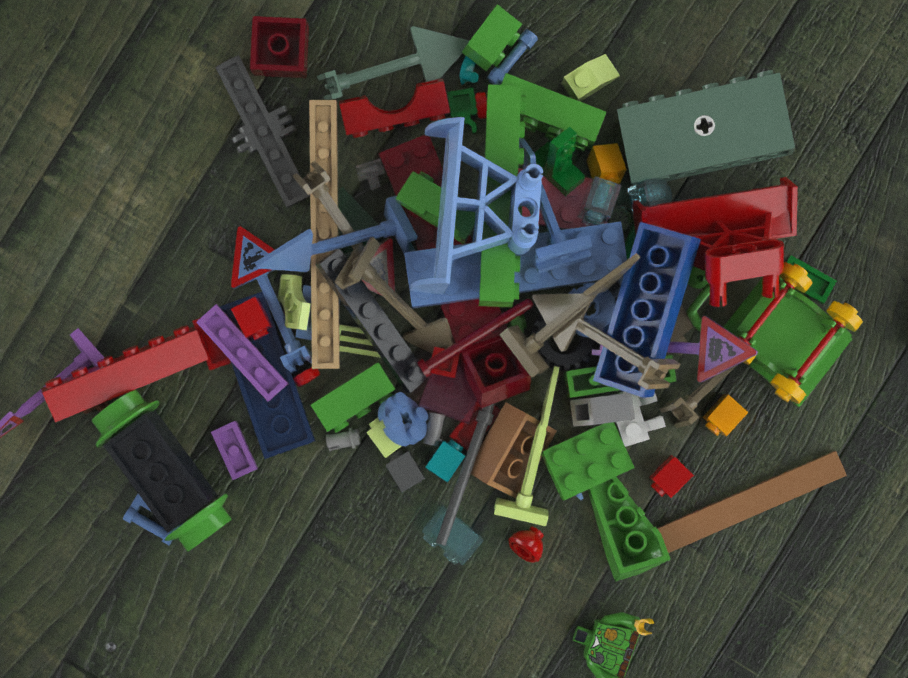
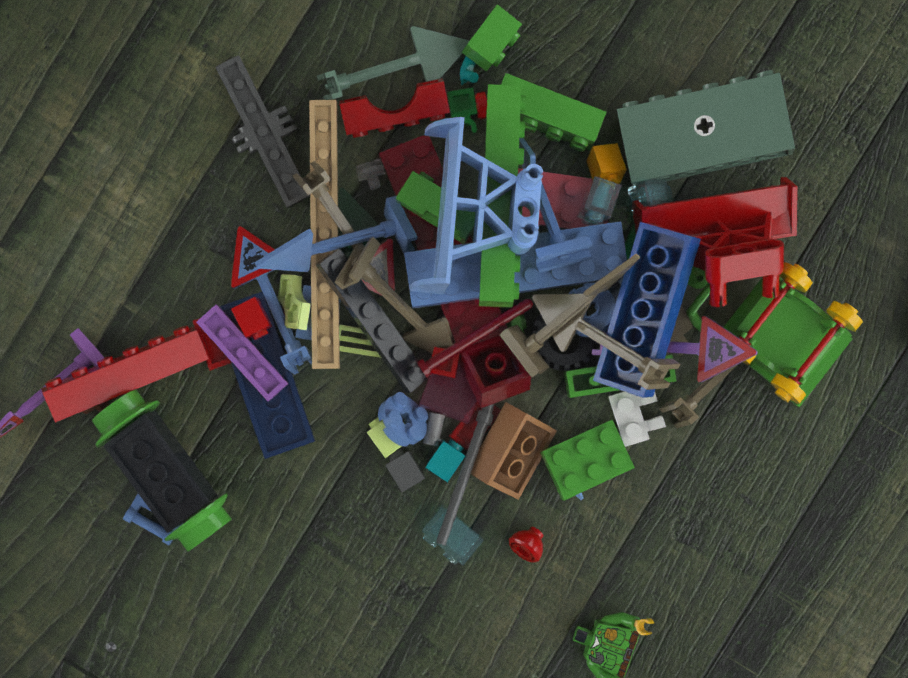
medium lavender plate [211,421,258,480] -> none
dark red brick [250,16,309,78] -> none
red tile [293,367,320,387] -> none
bright green brick [311,362,396,433] -> none
light grey pin [326,427,361,451] -> none
medium blue bar [487,29,538,85] -> none
yellowish green piece [494,366,559,526] -> none
green bracket [535,127,585,197] -> none
yellowish green slope [562,54,620,102] -> none
light grey slope [570,393,635,427] -> none
bright green wedge [588,477,670,581] -> none
red brick [649,455,694,498] -> none
medium nougat tile [657,451,847,553] -> none
light orange brick [703,394,748,436] -> none
green plate [779,255,837,304] -> none

